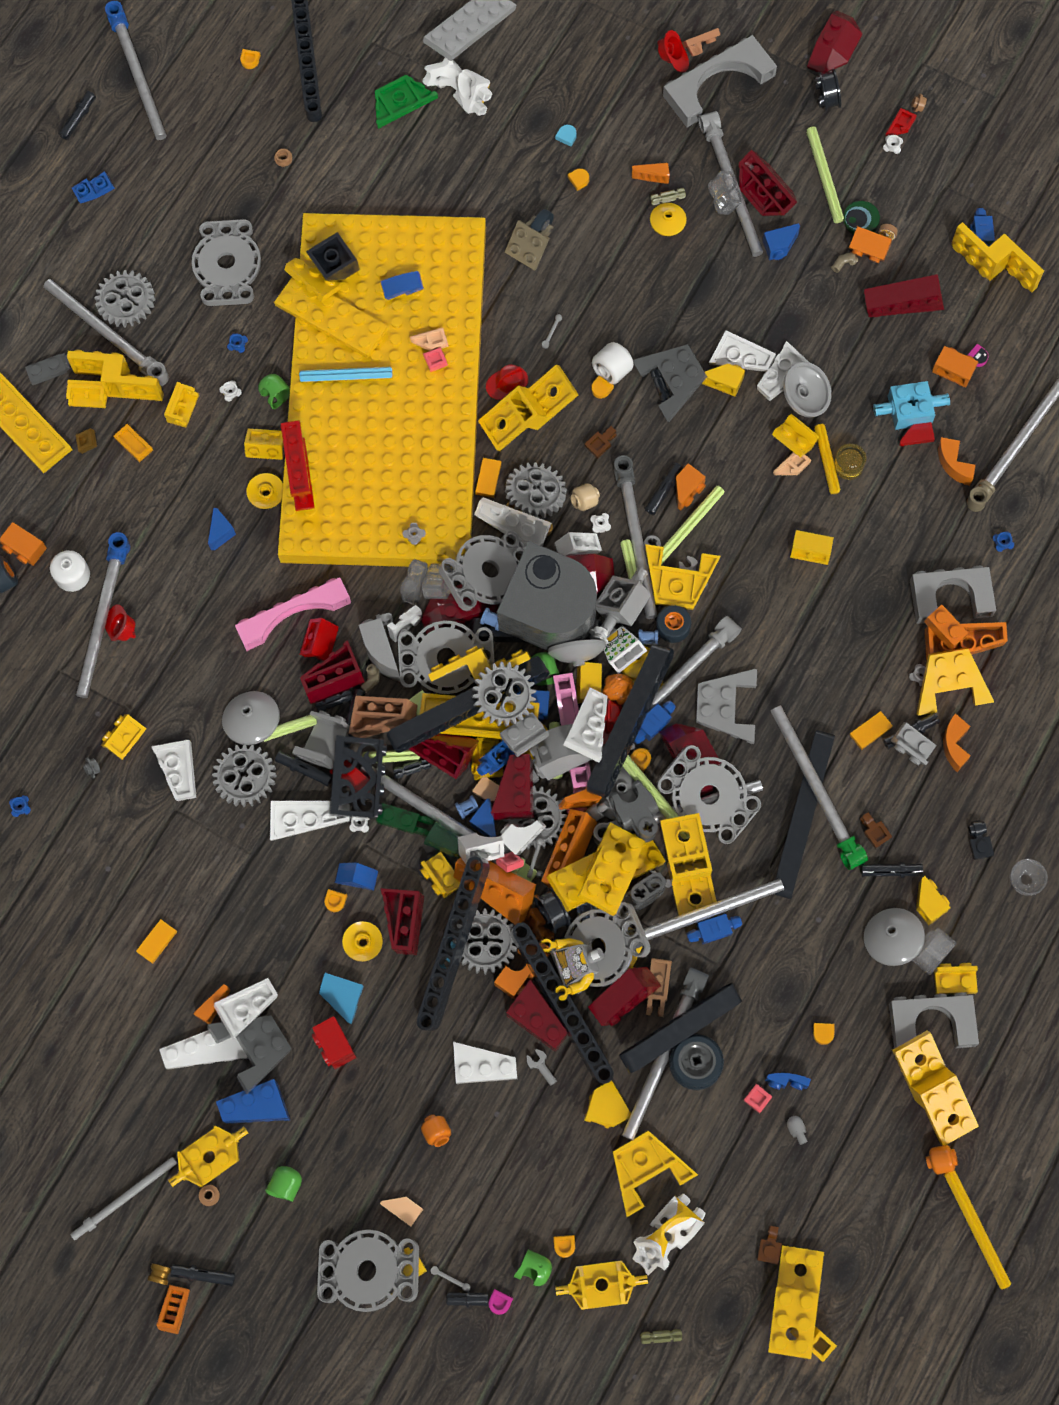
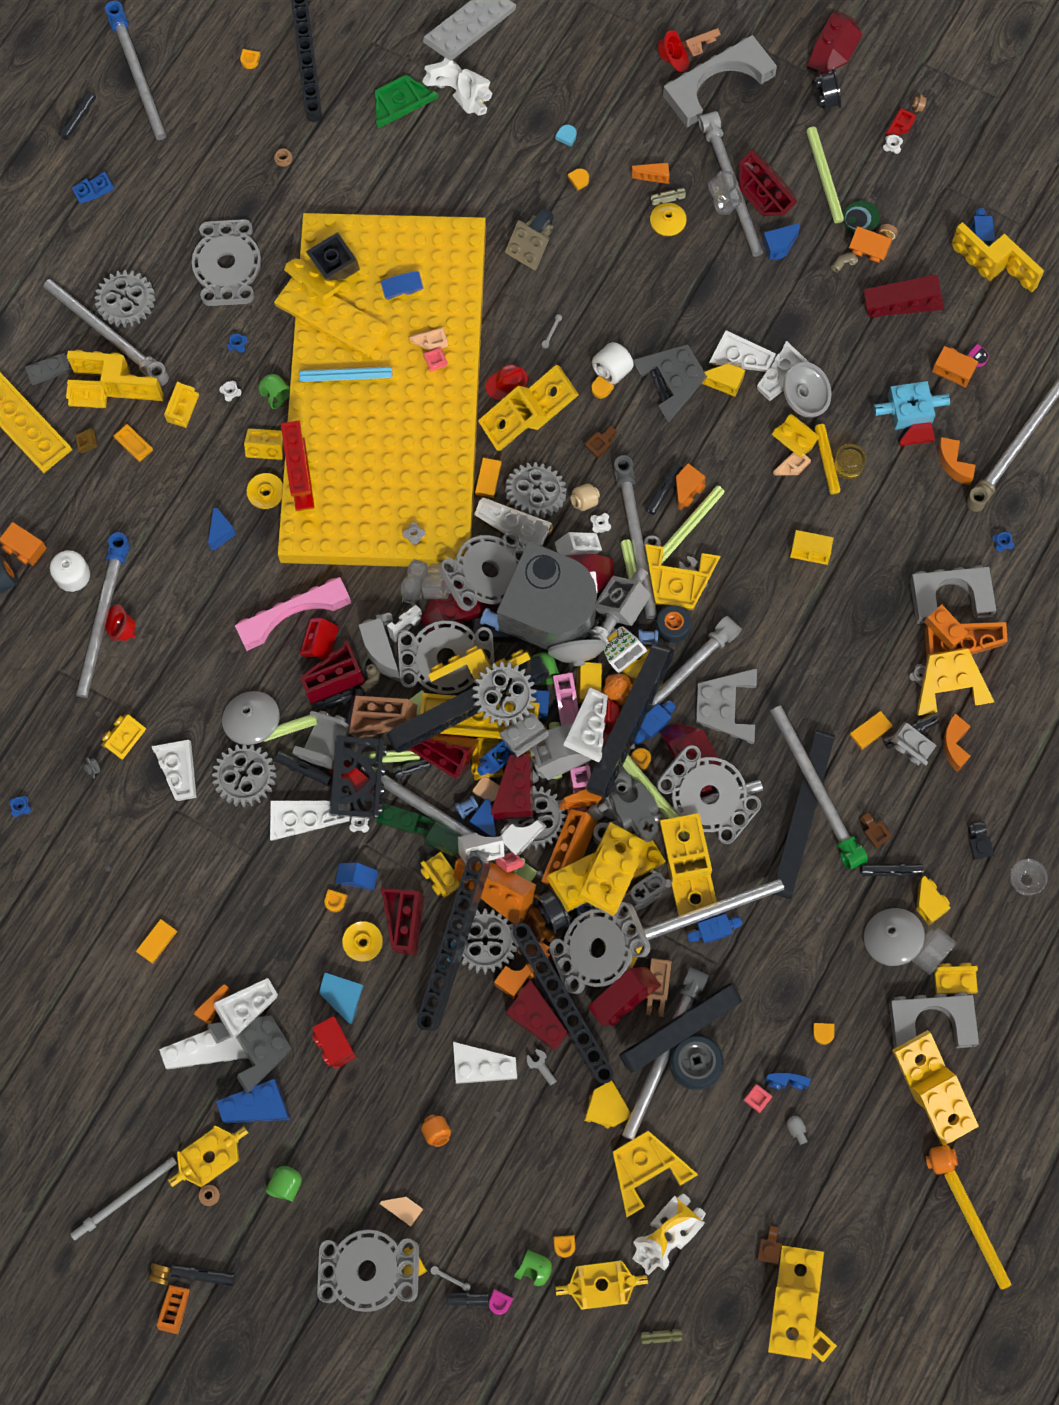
light grey hinge [527,838,544,878] -> none
torso [541,938,604,1001] -> none

